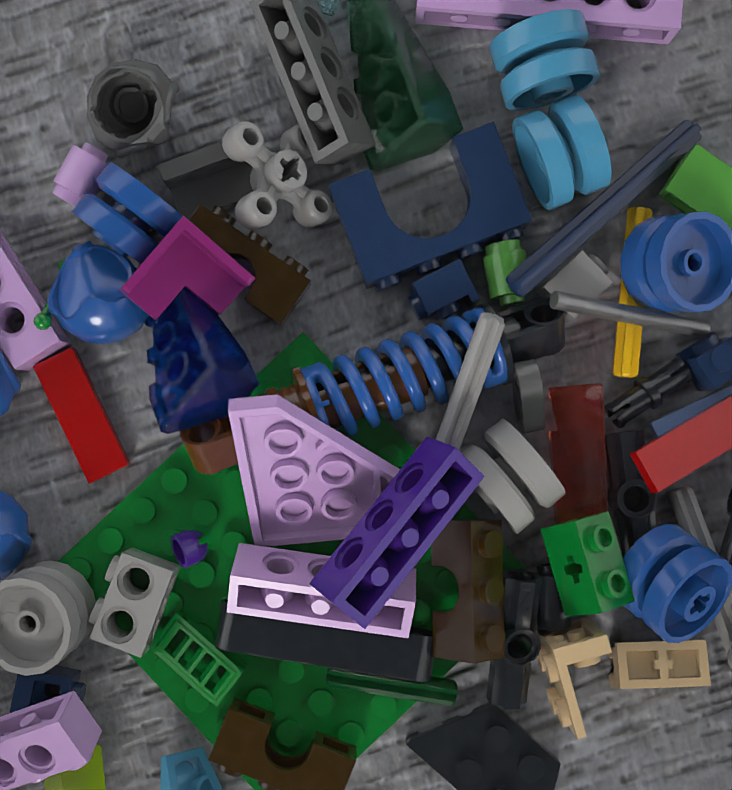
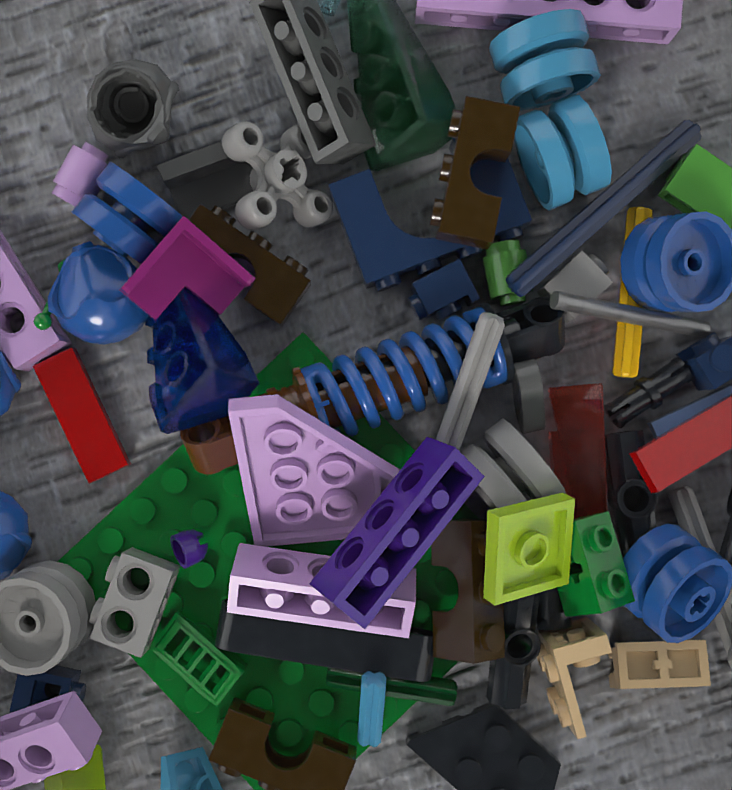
none -> dark azure axle [357,671,386,747]
none -> dark brown arch [430,96,520,250]
none -> lime plate [483,492,575,605]

